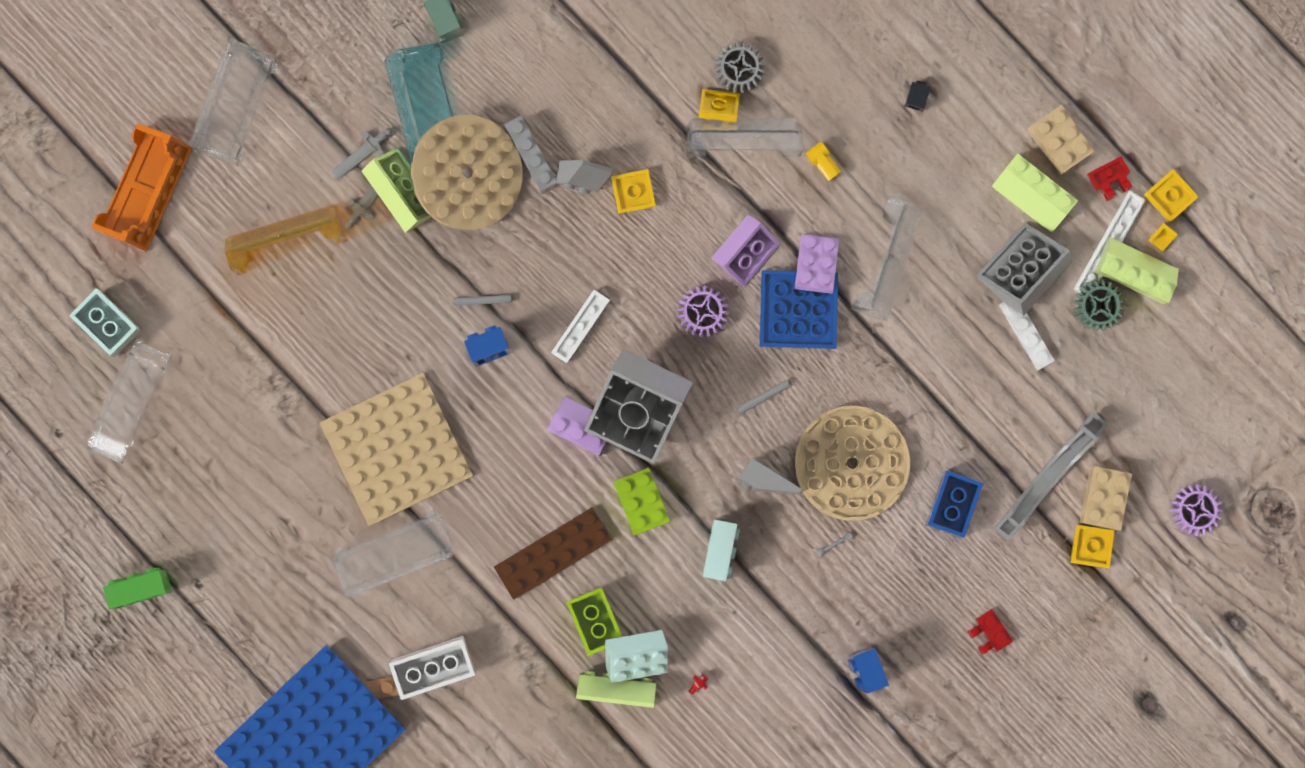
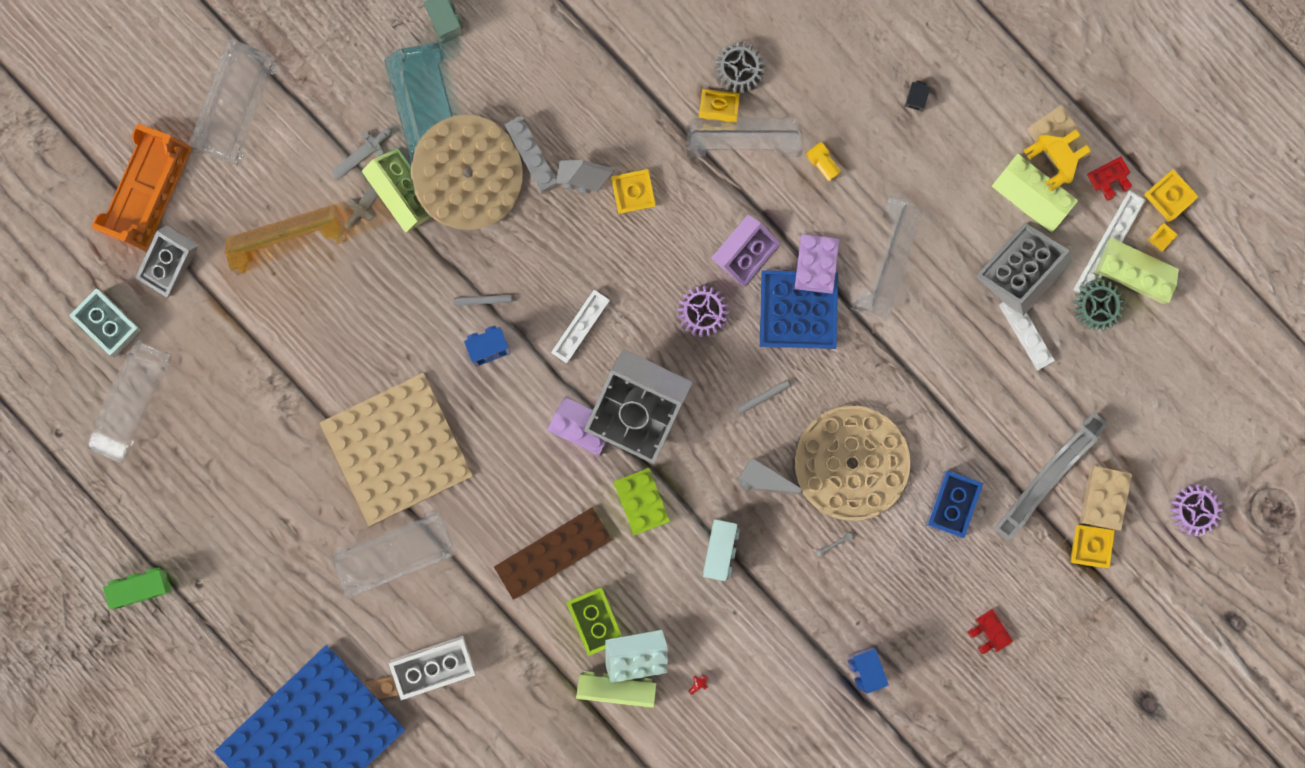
none -> light grey slope [136,226,199,298]
none -> yellow connector [1023,130,1091,192]

